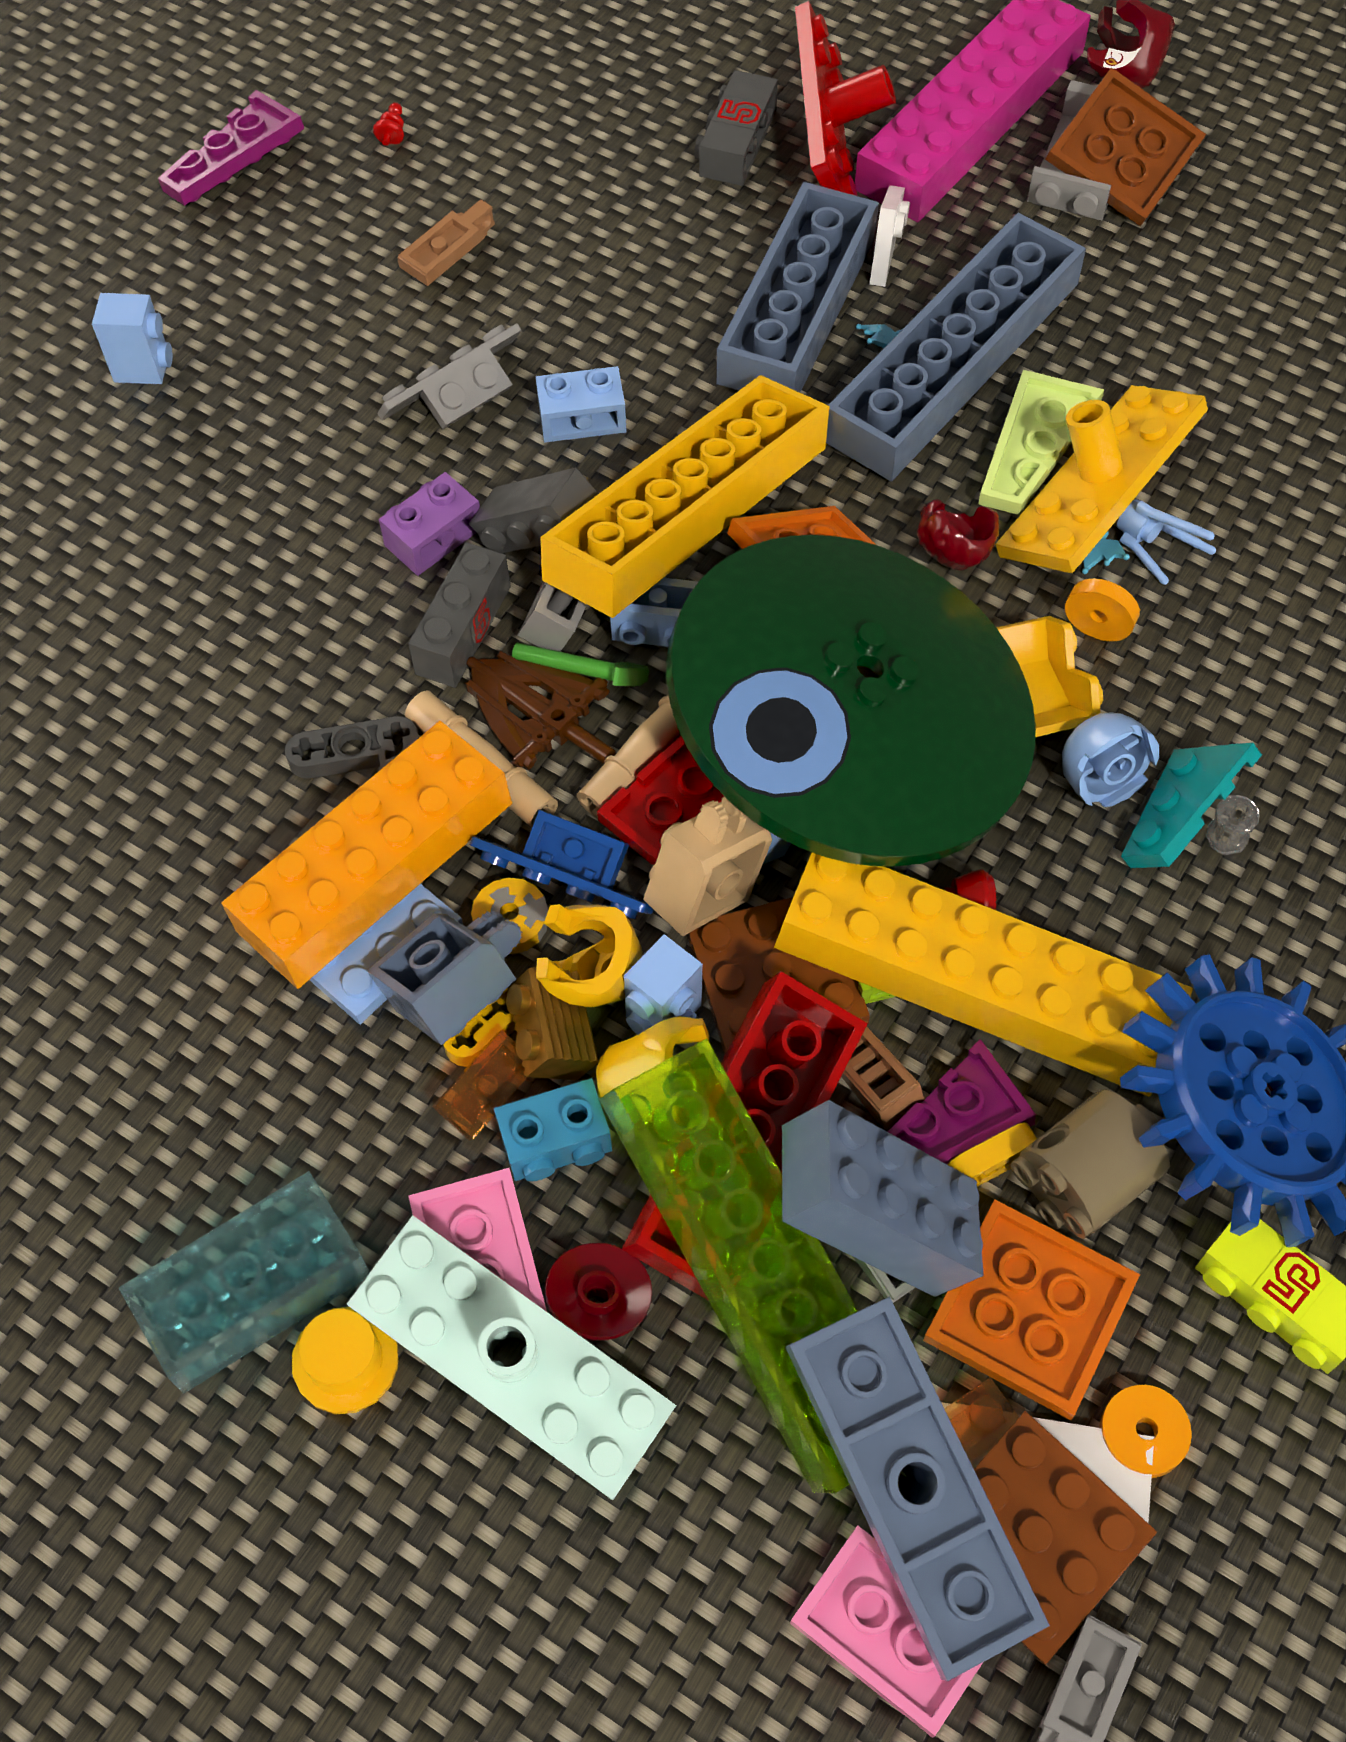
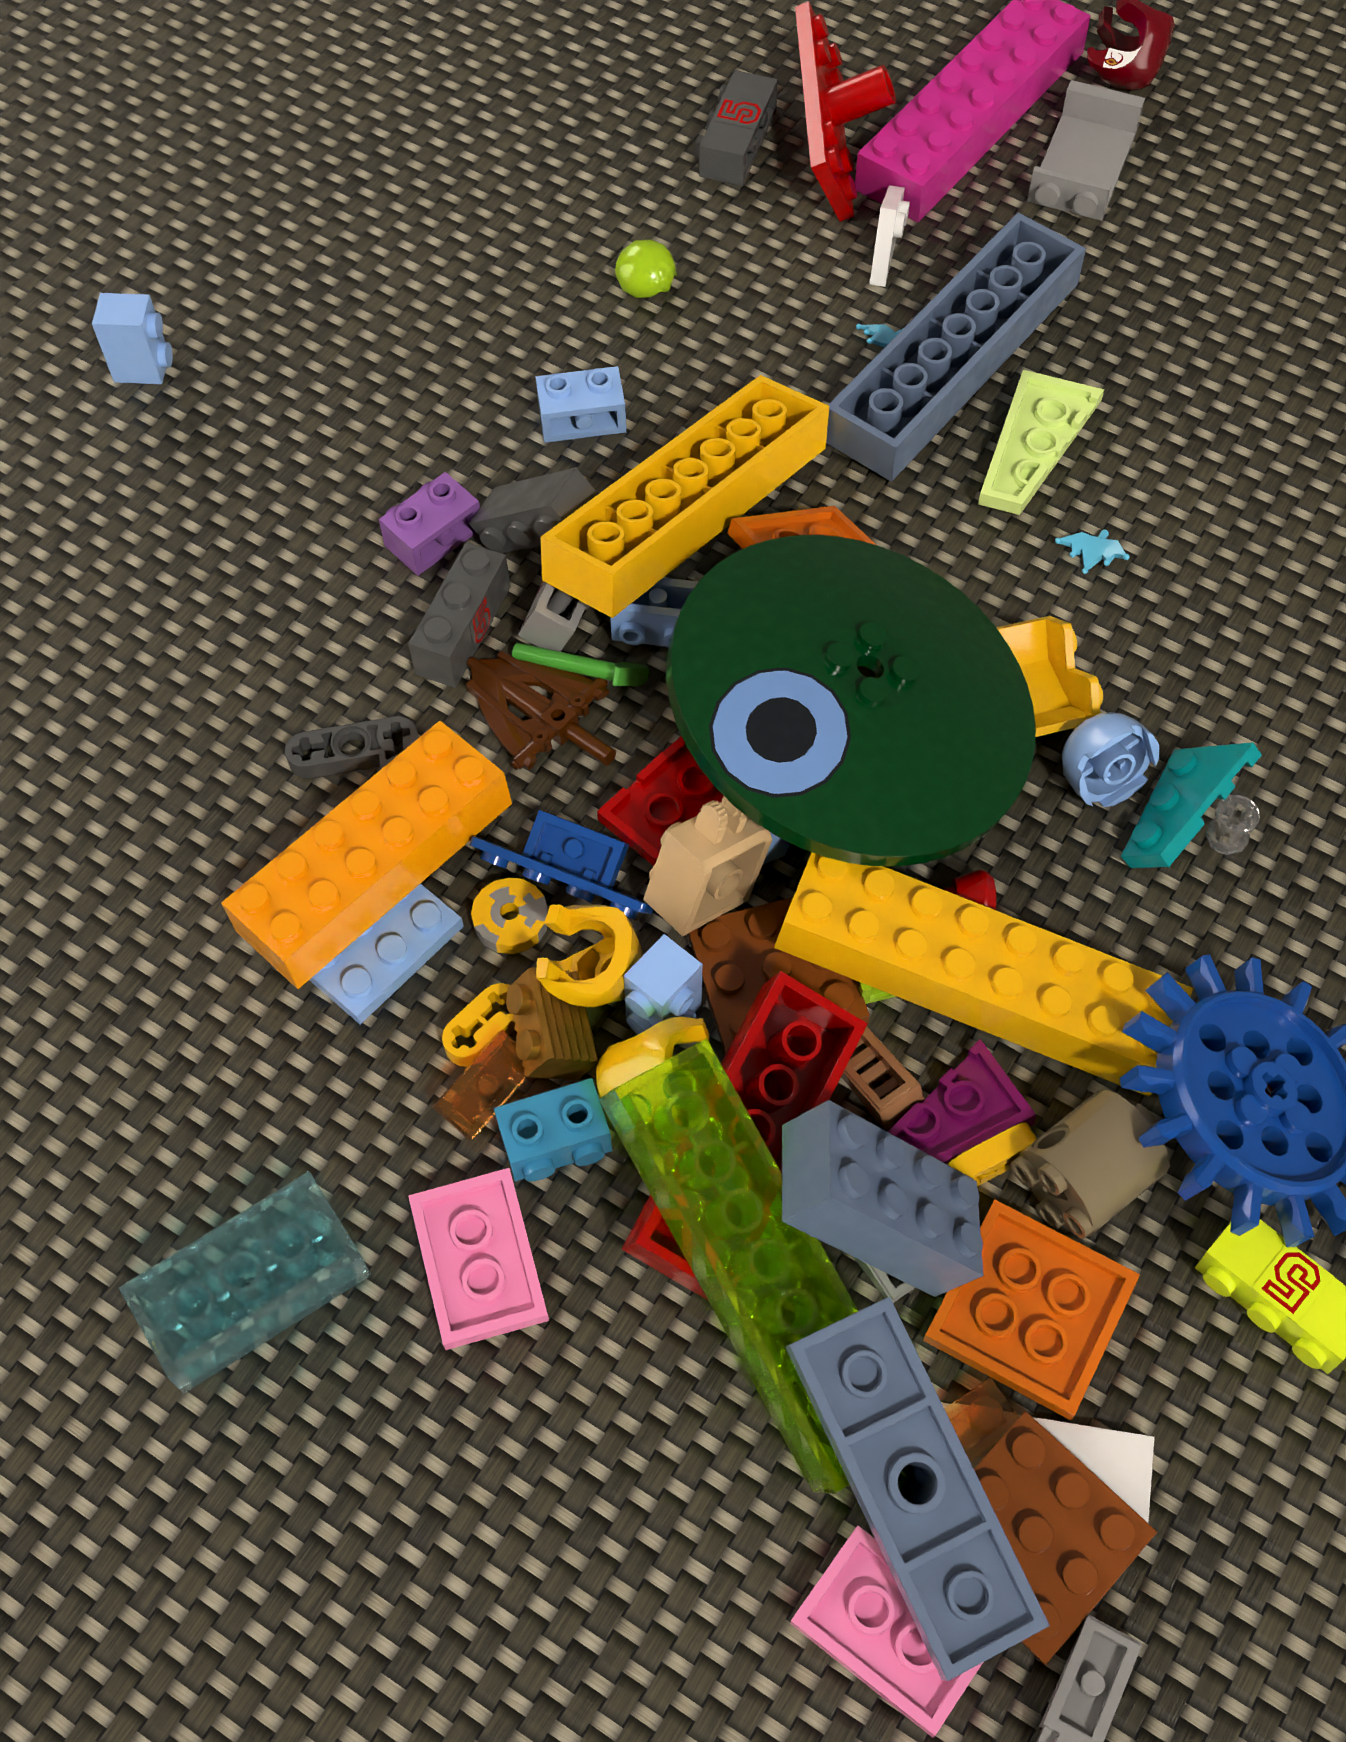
magenta wing [158,90,304,206] -> none
yellow piece [292,1307,399,1414] -> none
light aqua plate [347,1215,677,1501] -> none
sand blue hinge [366,910,522,1045] -> none
red hair [373,102,404,146] -> none
light grey bracket [377,323,522,429] -> none
medium nougat hinge [397,199,495,286] -> none
tan piece [405,690,558,828] -> none
dark red dish [545,1243,652,1340] -> none
tan piece [577,694,680,818] -> none
sand blue brick [716,181,879,392] -> none
dark red hair [917,499,999,571] -> none
yellow plate [995,385,1208,573] -> none
dark orange plate [1045,67,1206,227] -> none
light orange piece [1065,578,1140,641] -> none
light orange piece [1099,1385,1192,1478] -> none
light blue plant [1117,499,1216,585] -> none
none -> lime hair [615,239,677,298]

